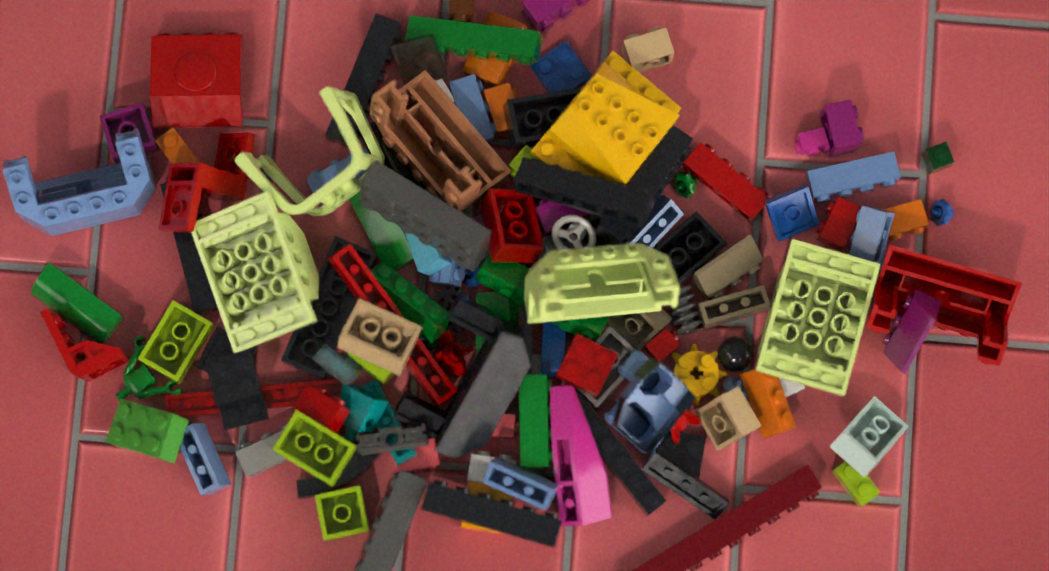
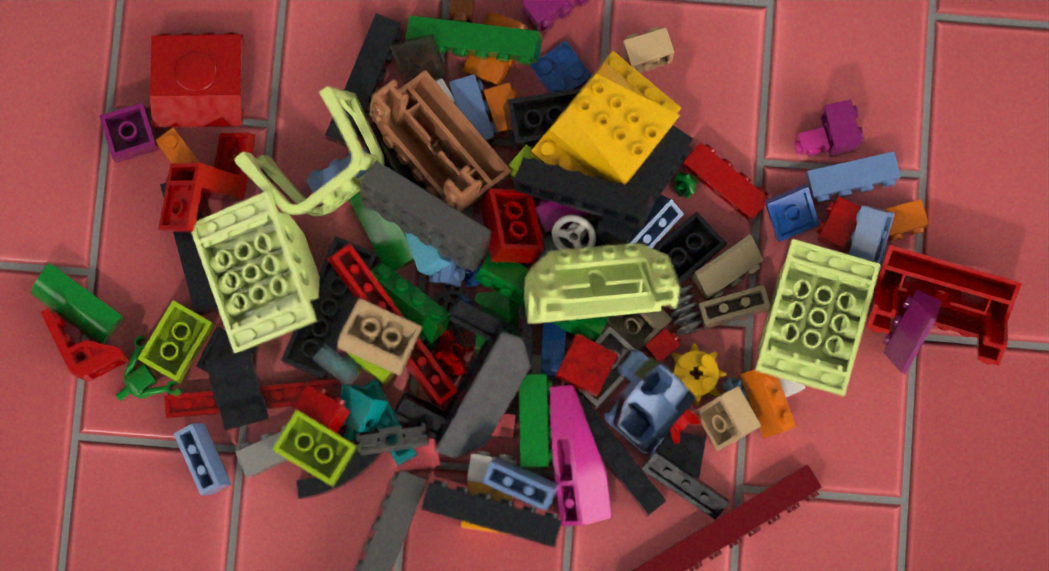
medium blue wedge [2,128,156,236] -> none
bright green brick [106,399,189,464] -> none
lime brick [315,486,370,542] -> none
black hair [718,336,752,372] -> none
light aqua brick [829,396,909,477] -> none
lime brick [831,461,881,508] -> none
dark green brick [921,141,954,175] -> none
blue piece [929,198,955,227] -> none

